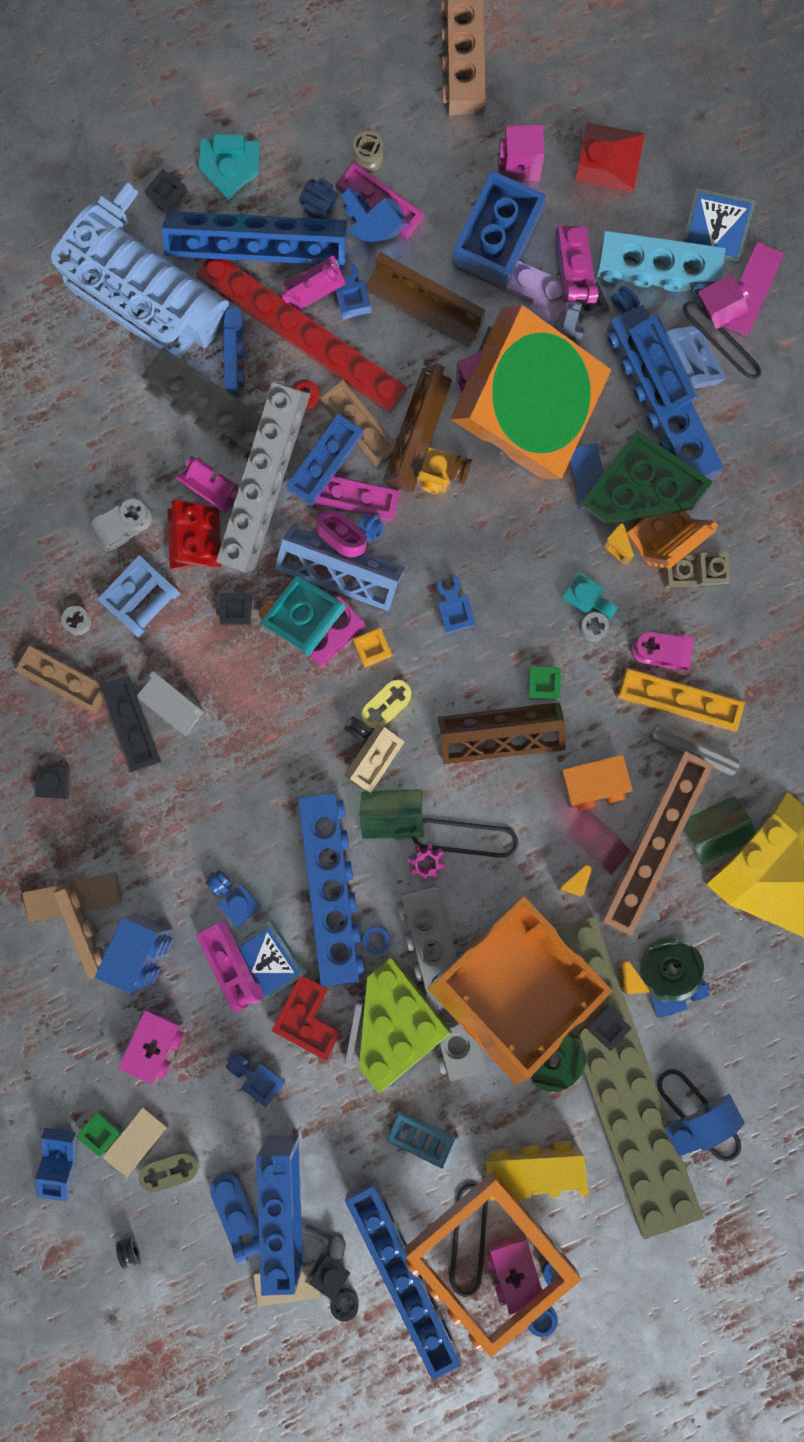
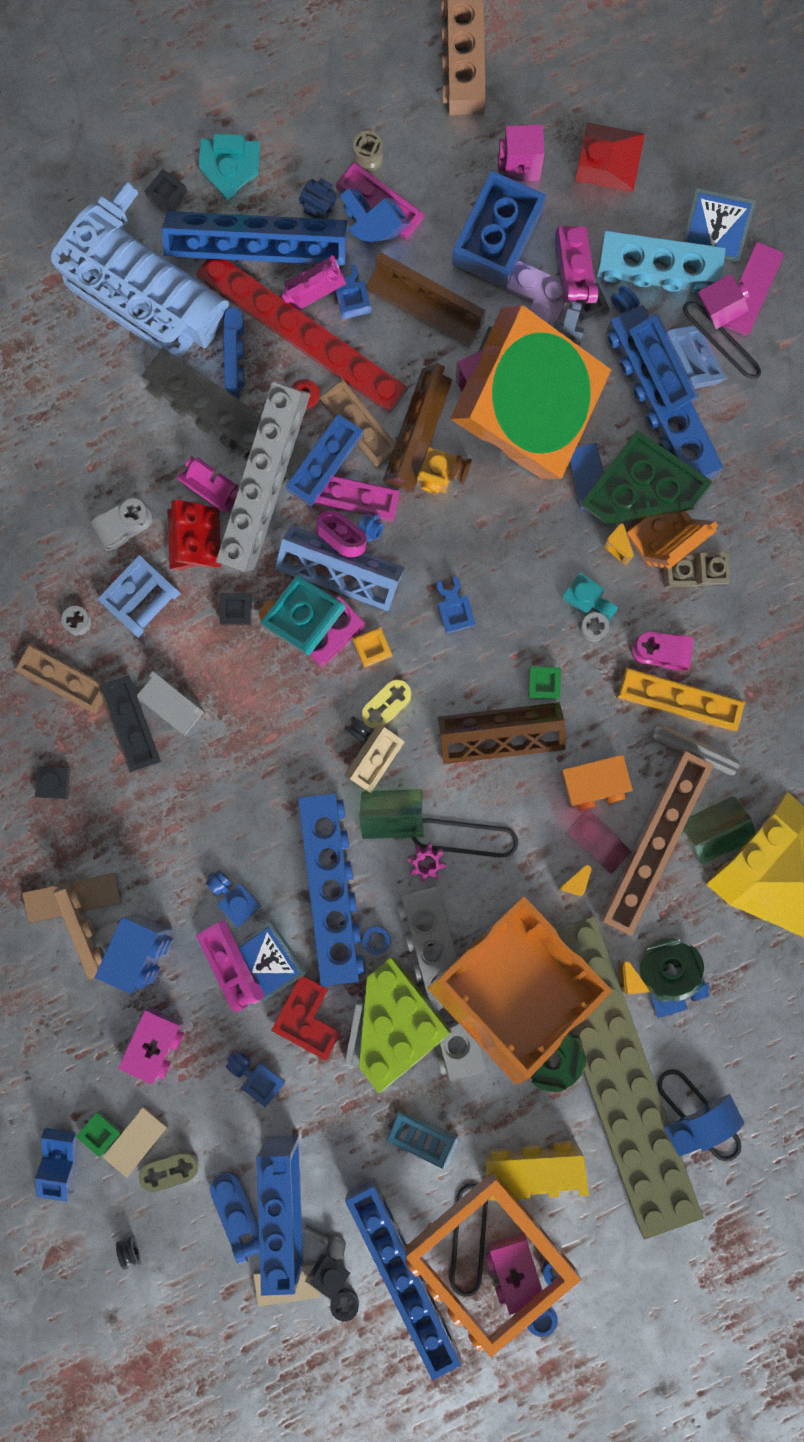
black plate [586,1005,632,1051] -> none

